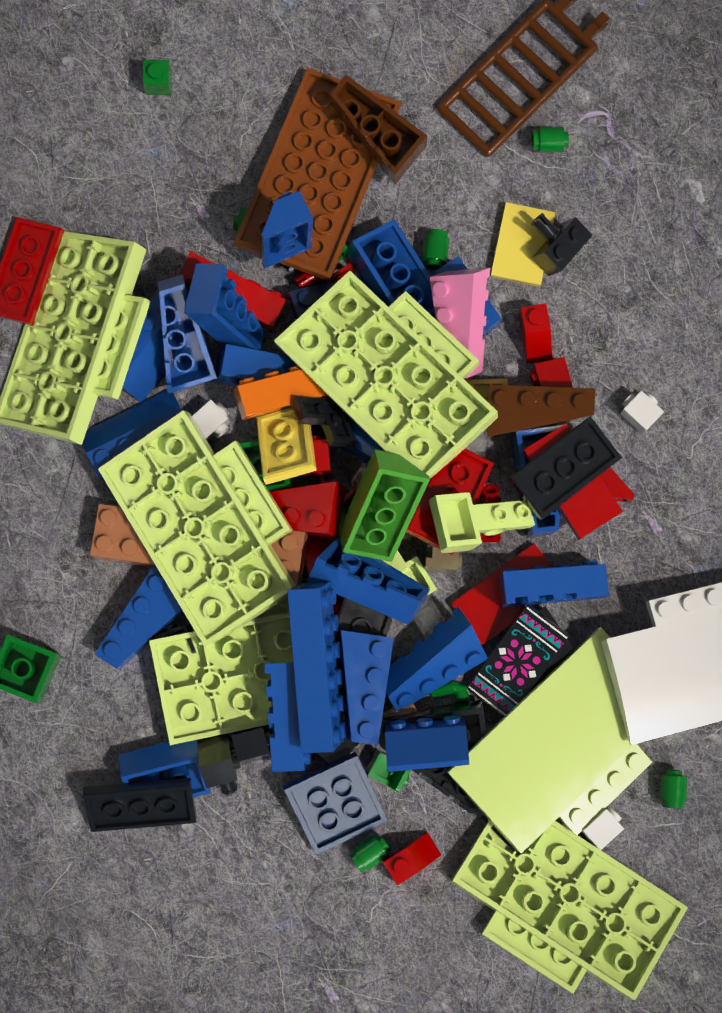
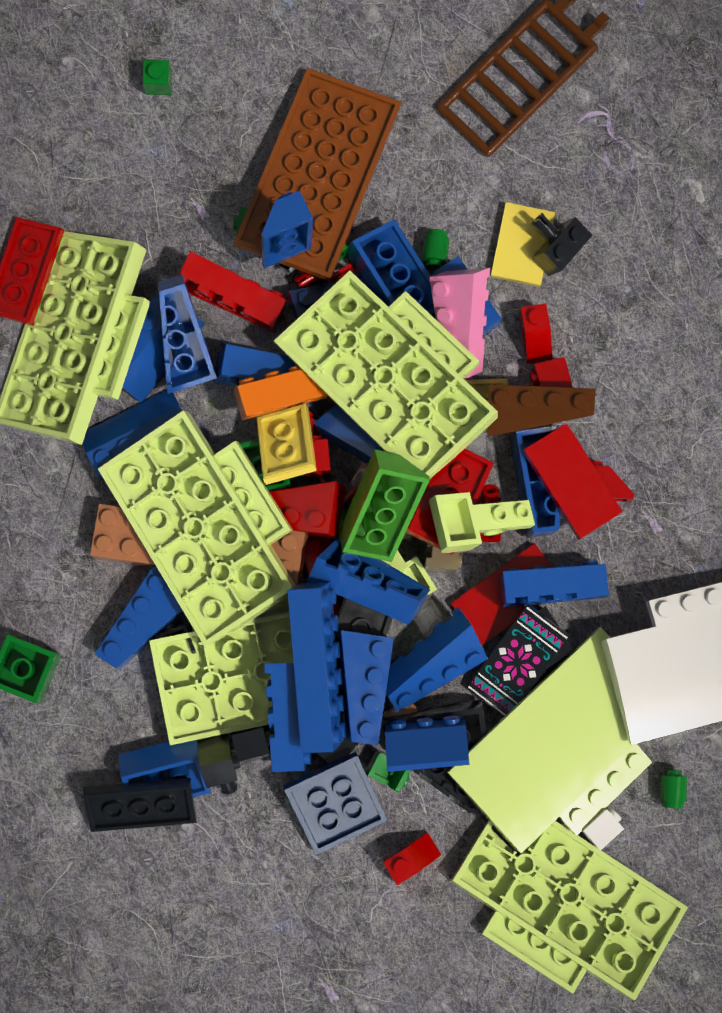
blue wedge [184,264,265,350] -> none
white brick [192,400,230,442] -> none
black plate [291,397,357,447] -> none
reddish brown wedge [330,75,427,184] -> none
green brick [349,834,390,873] -> none
green arm [431,681,469,702] -> none
black tile [508,416,622,520] -> none
green brick [532,126,569,153] -> none
white brick [620,391,664,434] -> none

